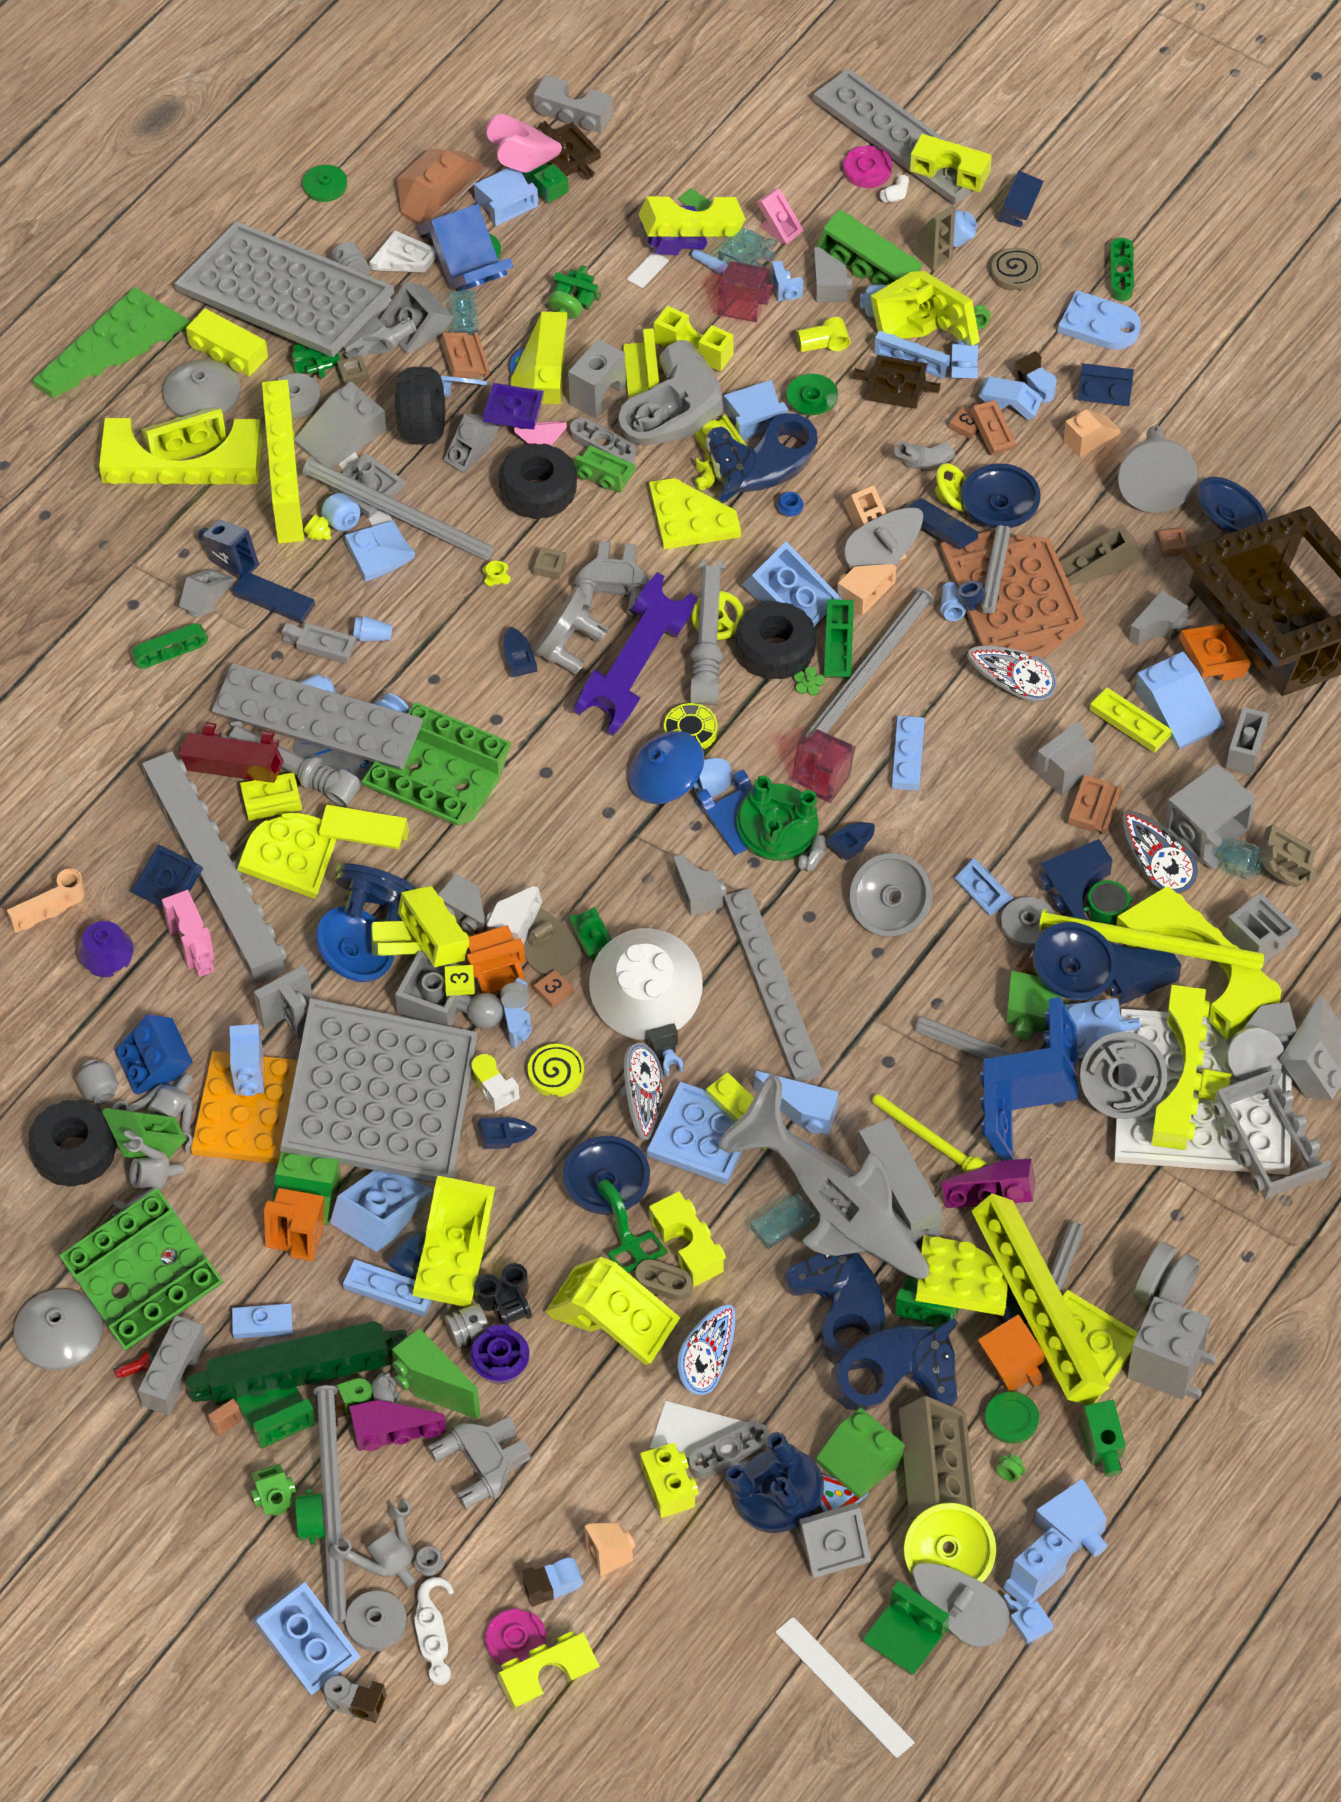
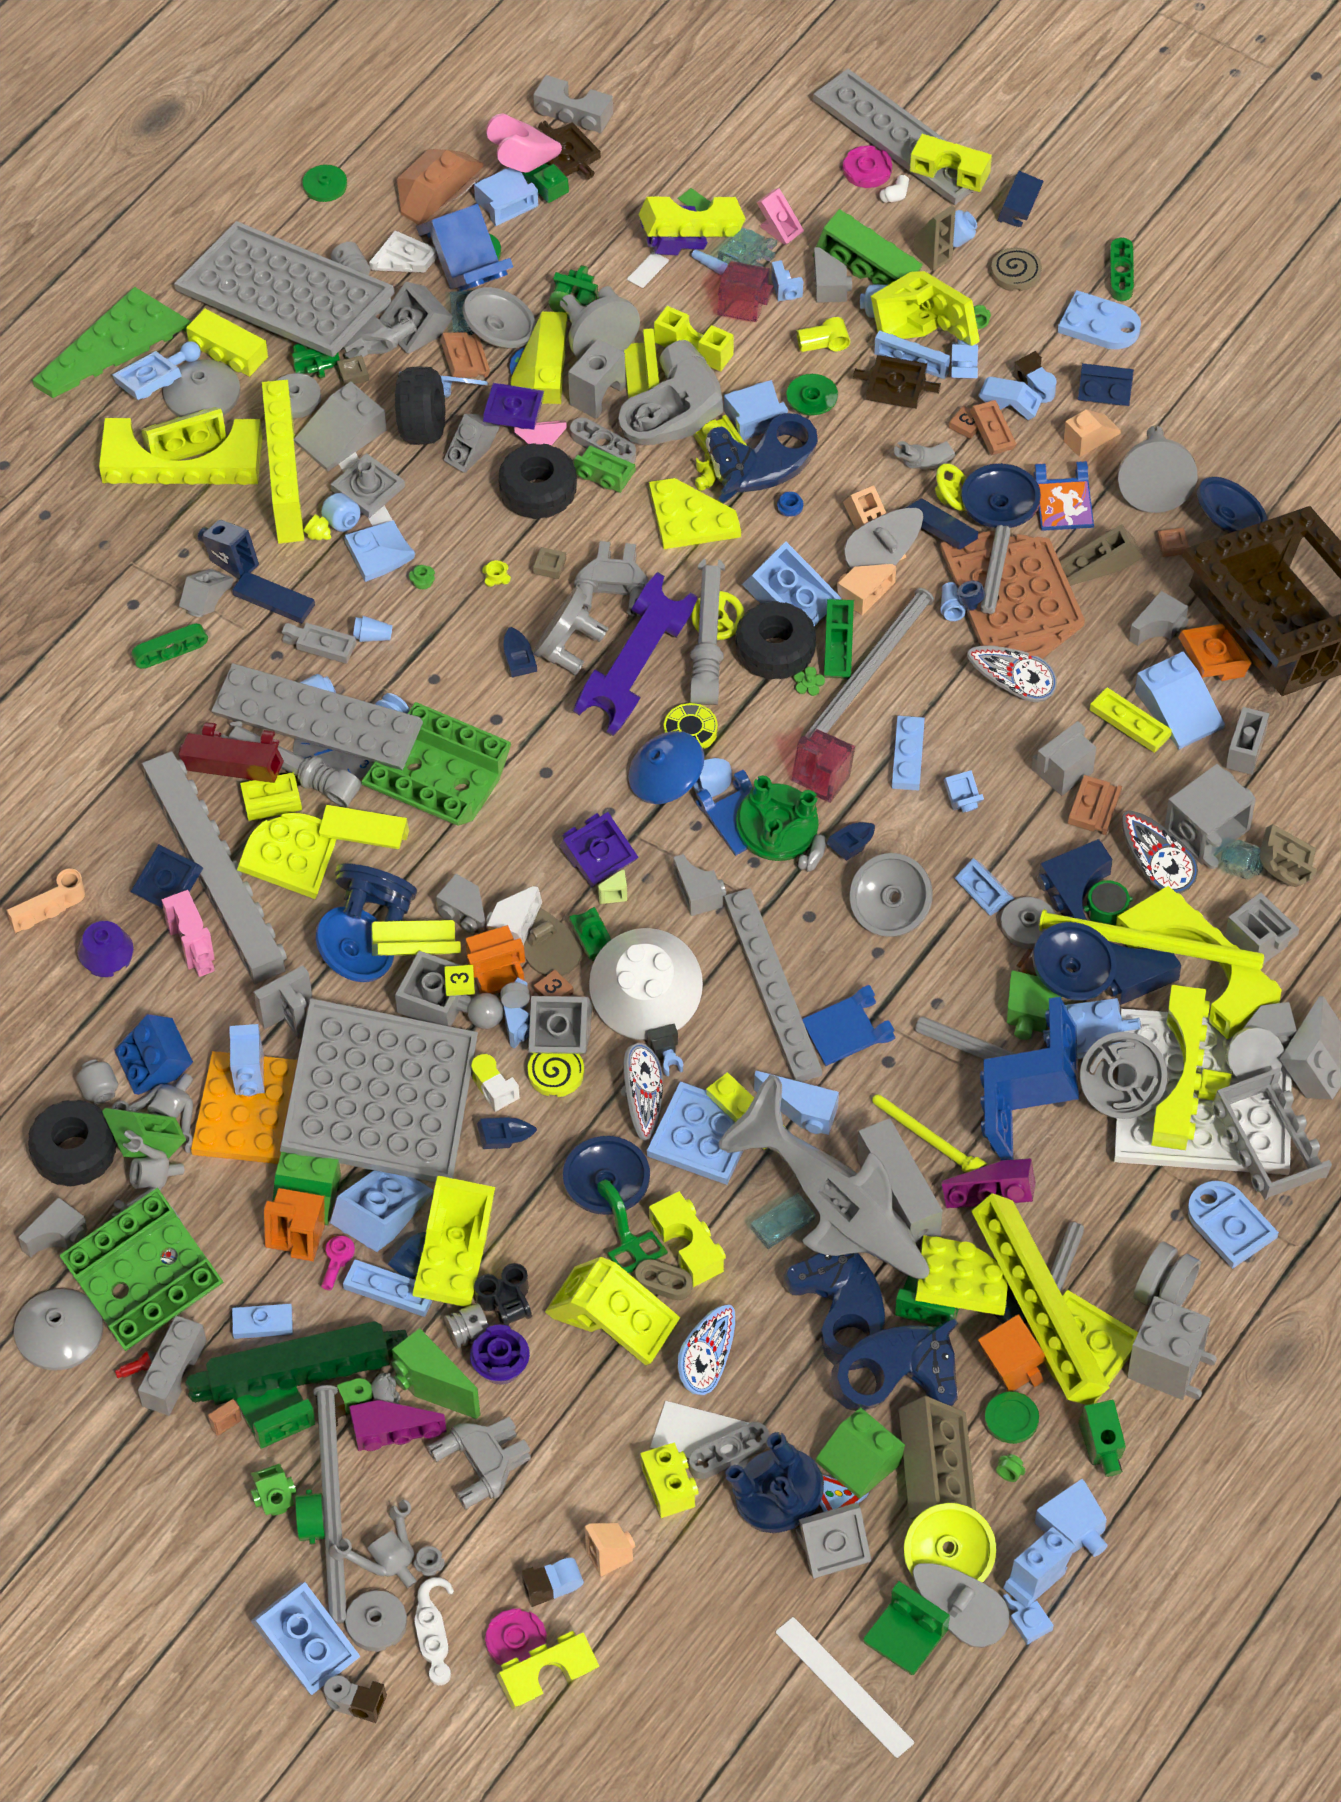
light grey axle [302,456,494,560] -> none
neon yellow brick [398,886,469,967] -> none
none -> light grey arch [18,1198,88,1258]
none -> light blue plate [112,341,201,400]
none -> dark pink plate [321,1236,355,1291]
none -> bright green plate [409,565,435,589]
none -> light grey dish [463,287,536,348]
none -> light grey slope [529,996,592,1054]
none -> dark purple plate [559,812,639,888]
none -> light grey piece [560,286,640,360]
none -> yellowish green slope [598,870,627,904]
none -> blue flag [802,985,895,1066]
none -> light blue bracket [944,771,984,813]
none -> flag [1034,461,1094,531]
none -> light blue plate [1188,1181,1279,1269]

